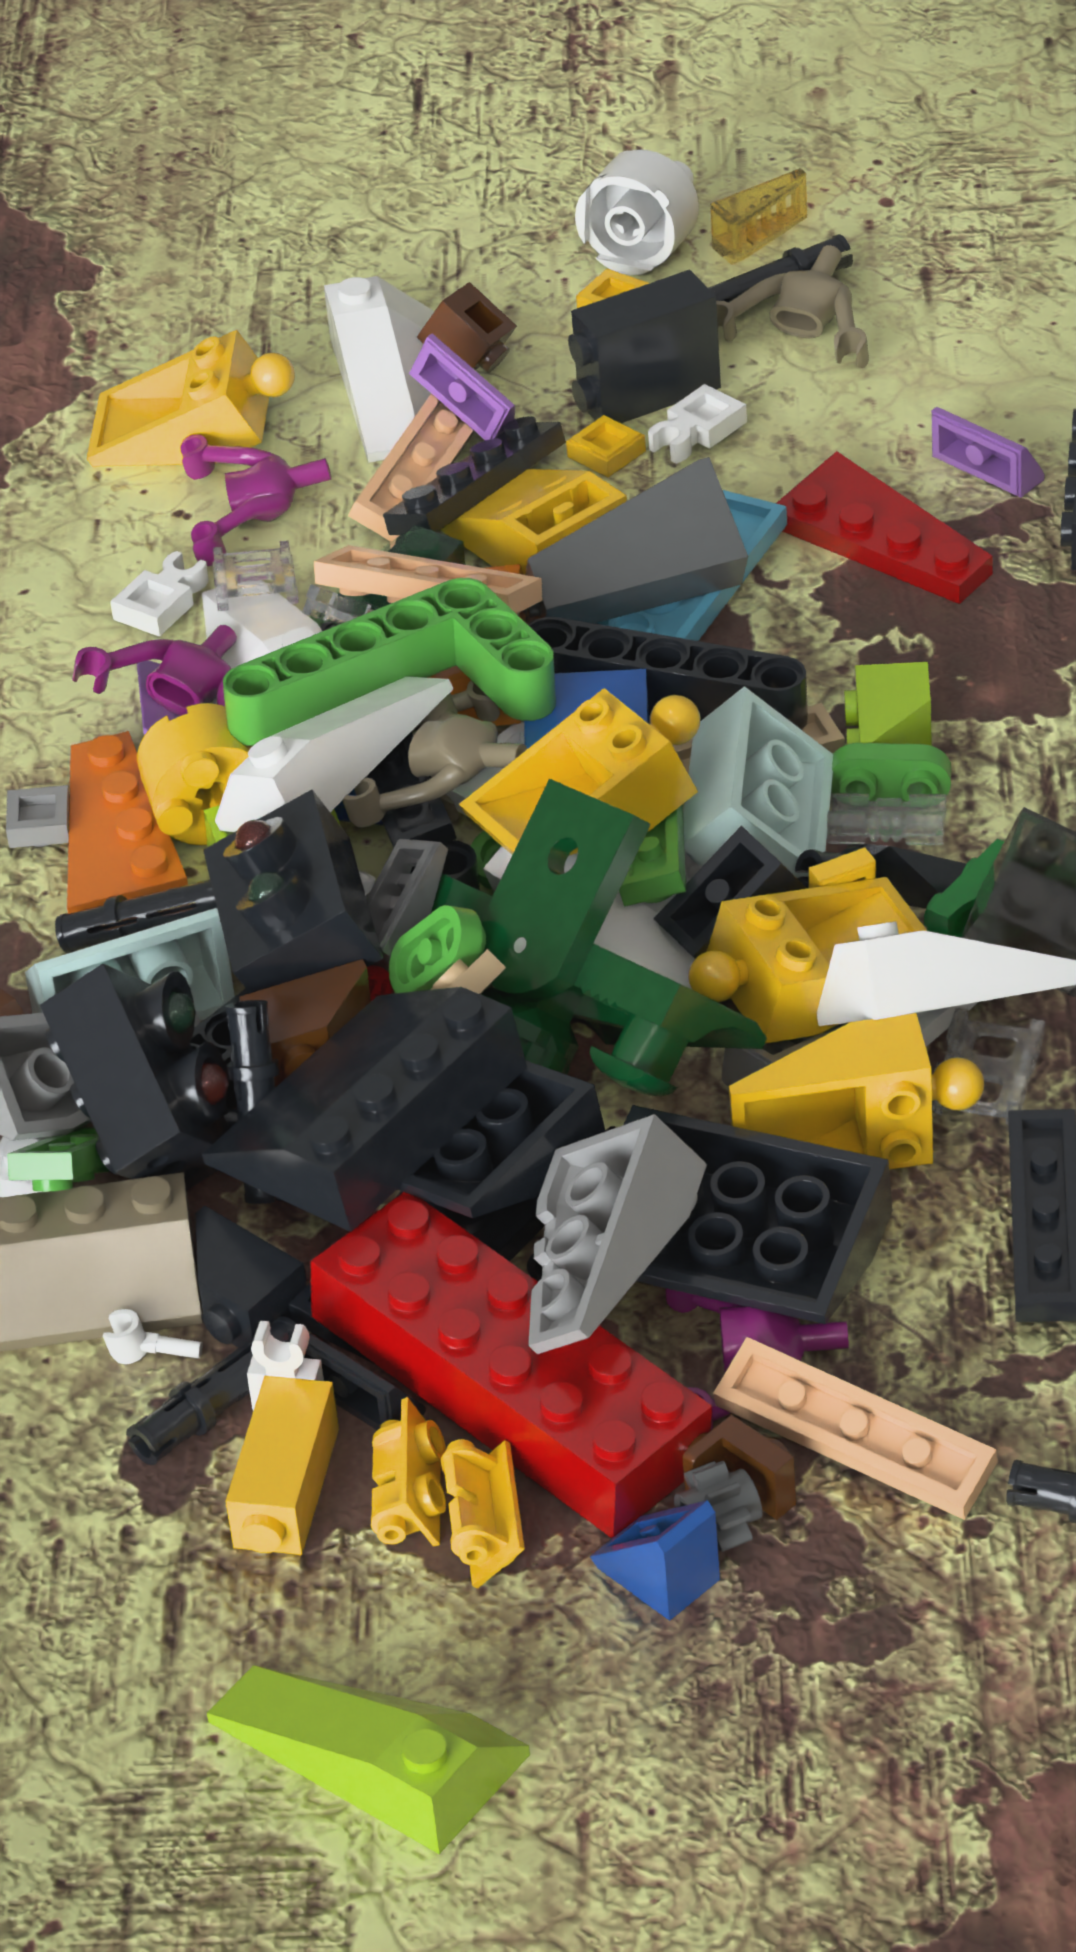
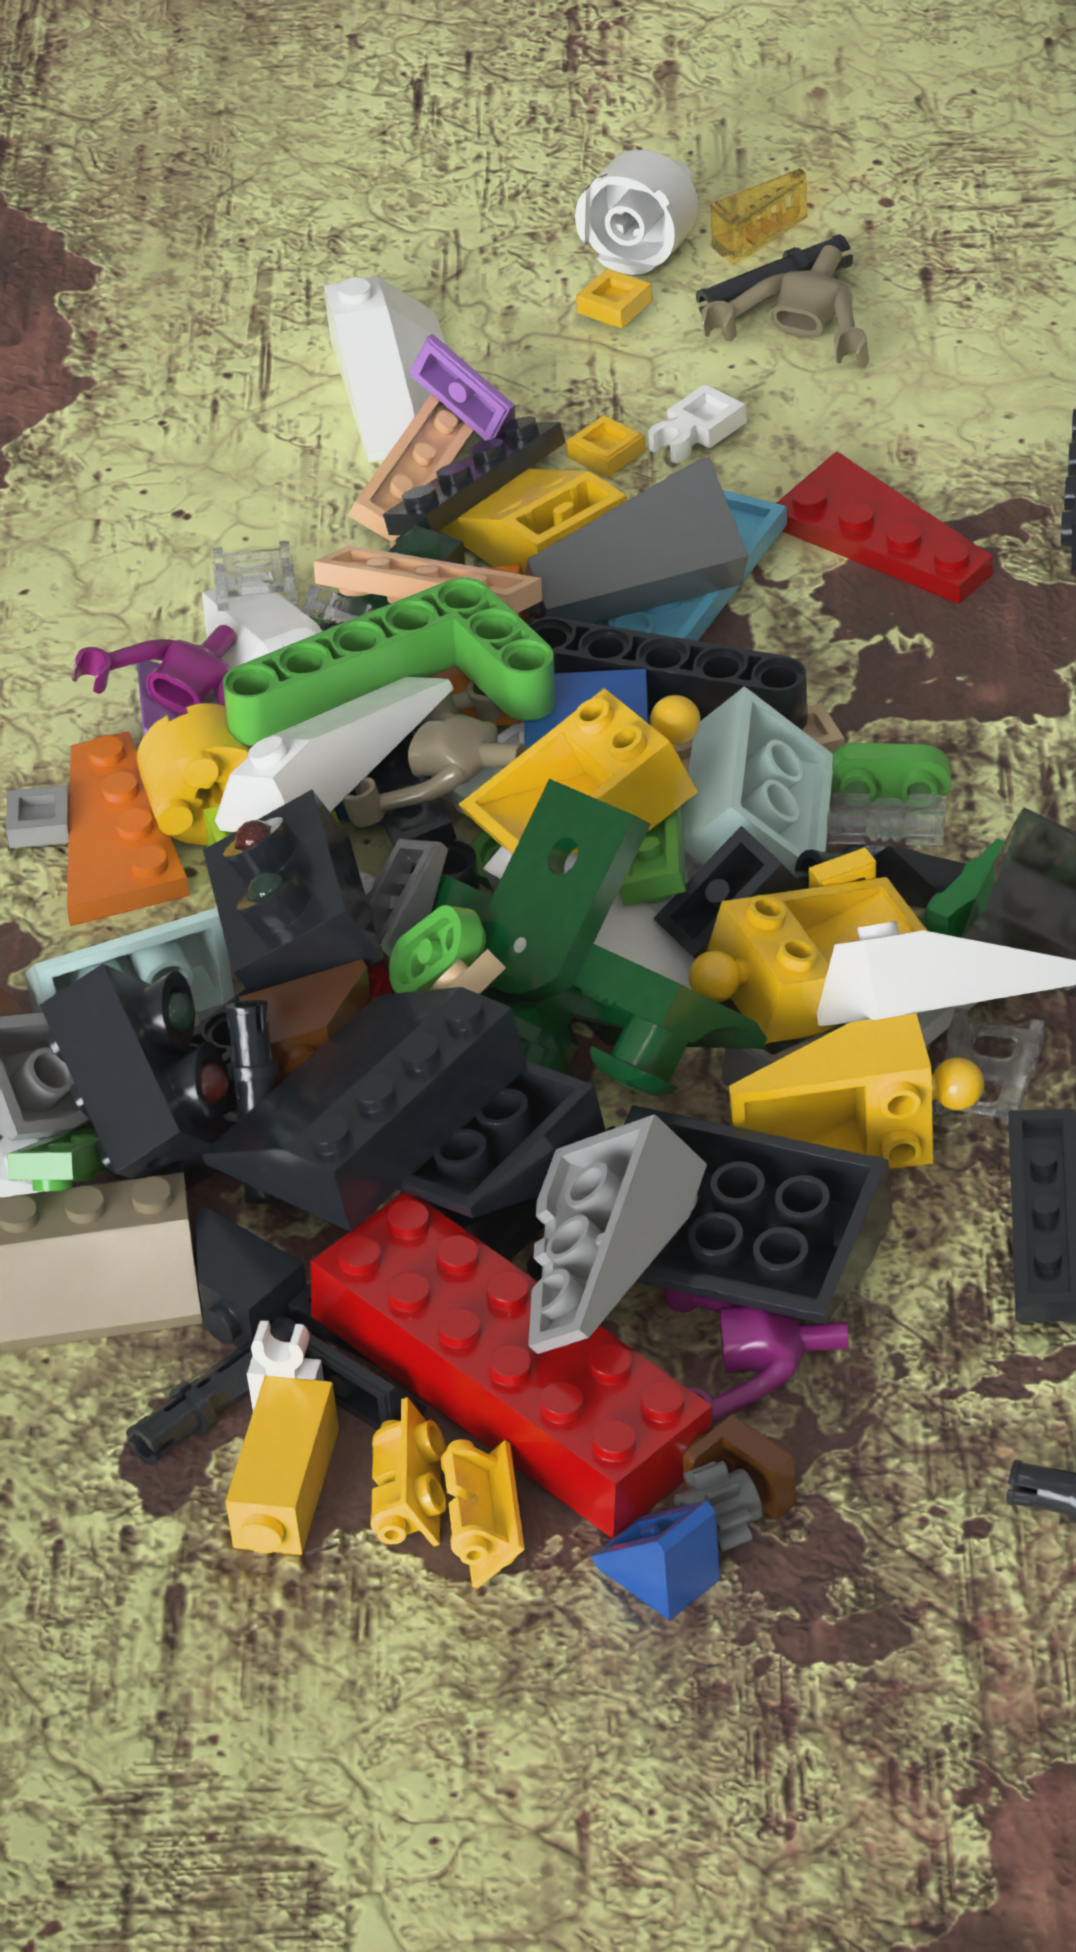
black pin [55,880,217,954] -> none
yellow slope [86,330,295,467] -> none
white hand [103,1309,203,1364] -> none
white plate [110,551,209,637] -> none
magenta piece [180,434,332,567] -> none
lime wedge [207,1665,530,1854] -> none
reddish brown brick [417,282,517,373] -> none
black brick [568,269,721,423] -> none
light nougat plate [713,1337,998,1520] -> none
lime slope [844,662,932,746] -> none
medium lavender slope [931,407,1045,498] -> none

